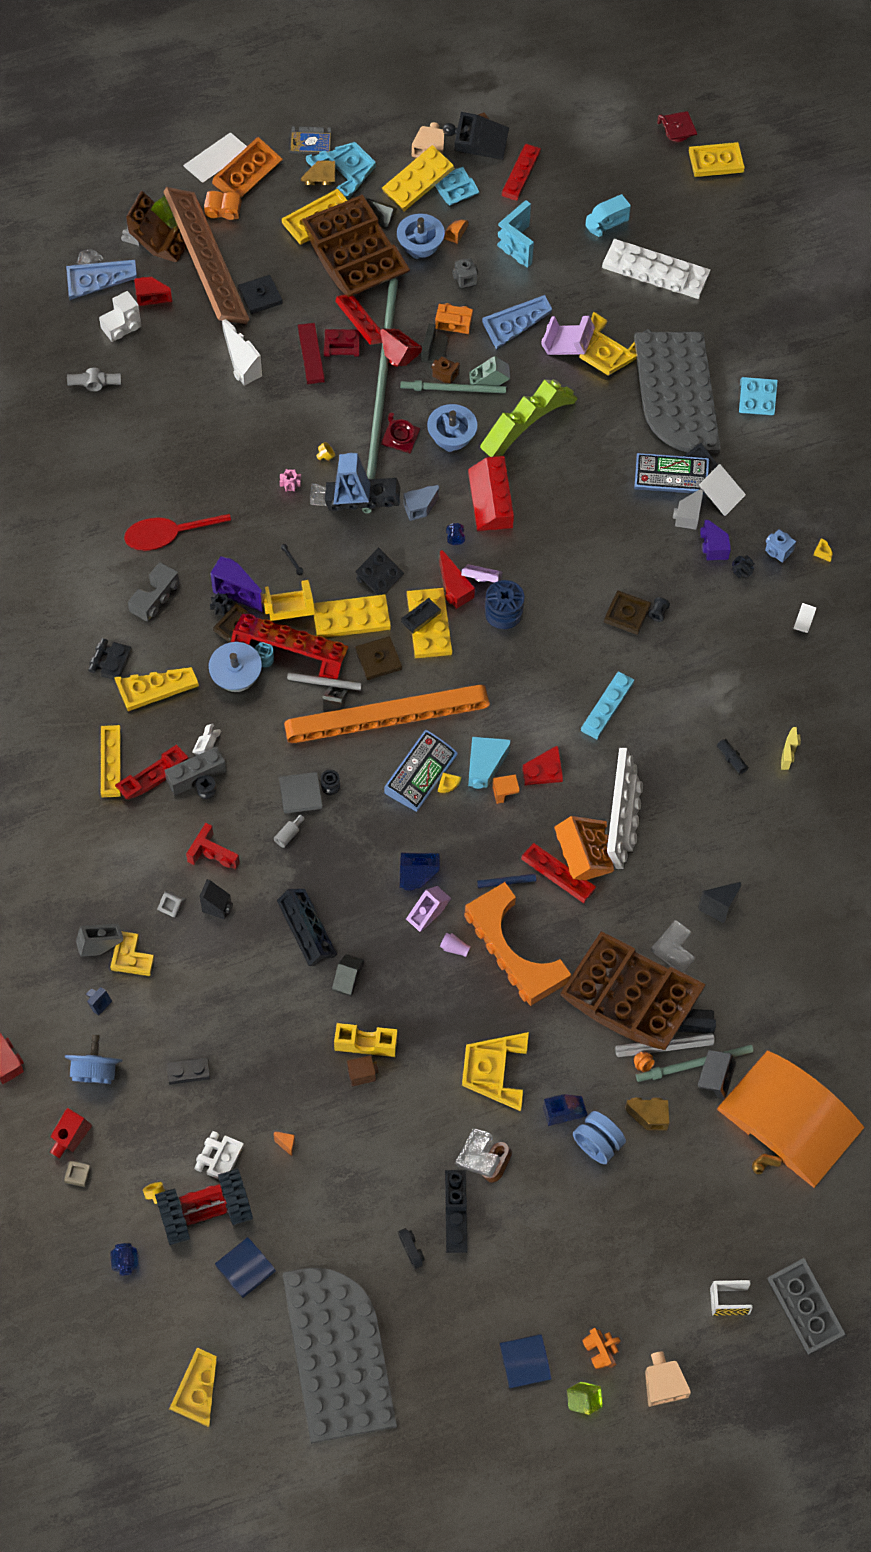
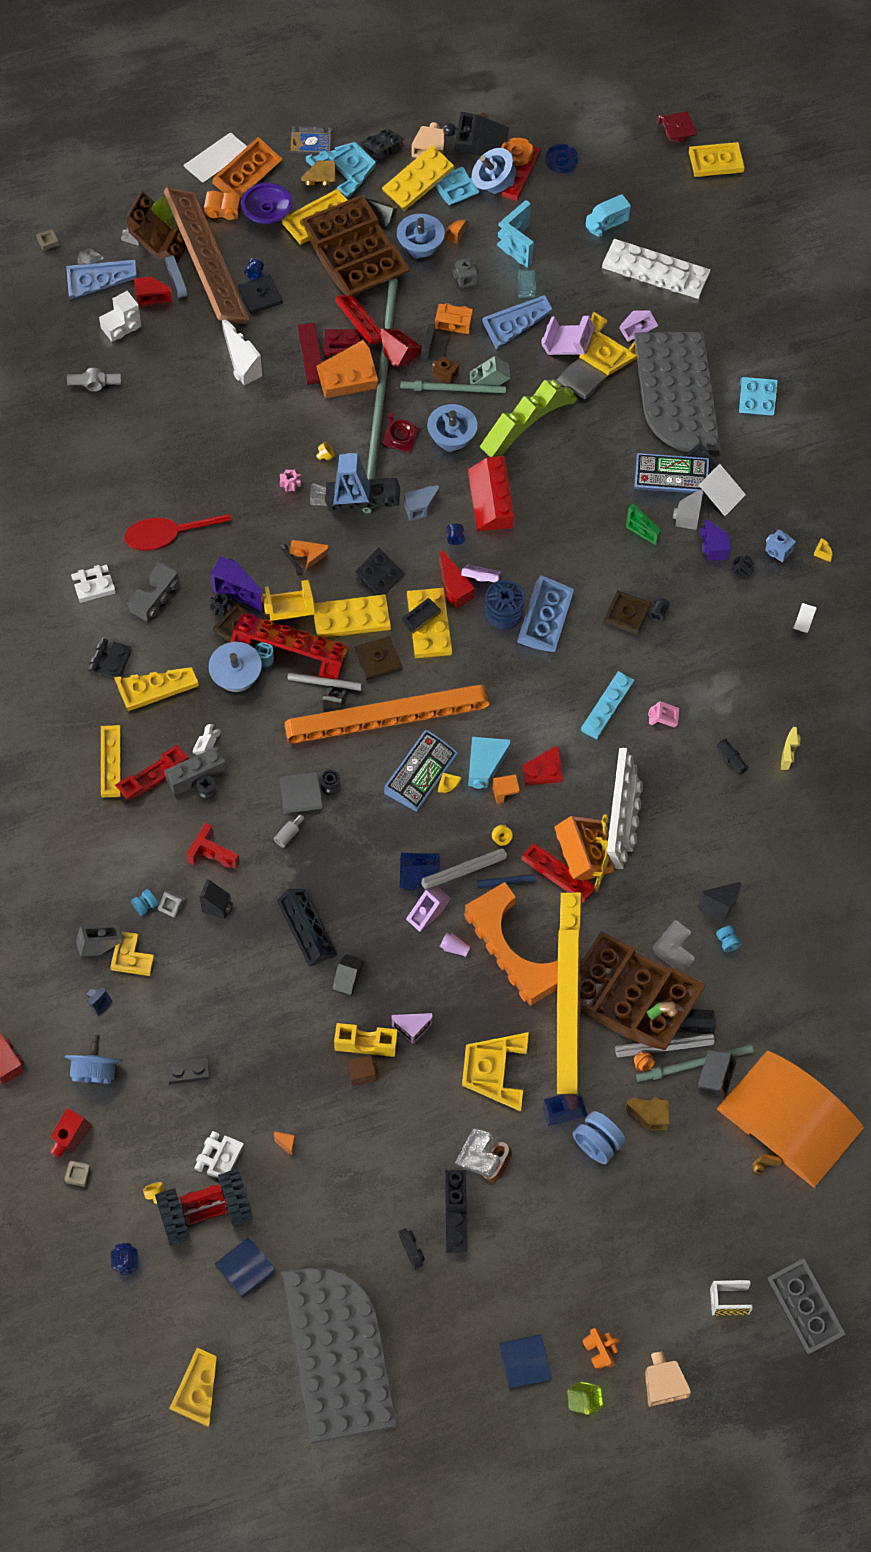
none -> dark tan plate [36,229,59,251]
none -> white plate [71,564,115,603]
none -> dark azure wheel [131,889,158,916]
none -> sand blue beam [165,255,187,298]
none -> dark purple dish [241,183,292,224]
none -> clear blue wheel [244,258,264,280]
none -> orange slope [289,540,328,569]
none -> orange wedge [316,340,378,399]
none -> black hinge [360,129,405,160]
none -> lavender slope [392,1013,432,1044]
none -> light grey axle [421,848,507,889]
none -> medium blue piece [472,148,516,194]
none -> yellow tile [492,825,513,846]
none -> orange tile [501,138,533,166]
none -> clear light blue brick [517,270,536,298]
none -> medium blue slope [517,575,574,652]
none -> clear blue tile [545,144,578,173]
none -> dark grey slope [557,358,607,400]
none -> yellow slope [557,893,582,1095]
none -> yellow piece [592,814,610,892]
none -> lavender slope [619,311,658,342]
none -> green wing [626,503,661,545]
none -> arm [647,1002,678,1020]
none -> bright pink bracket [648,701,679,727]
none -> dark azure wheel [716,925,742,952]

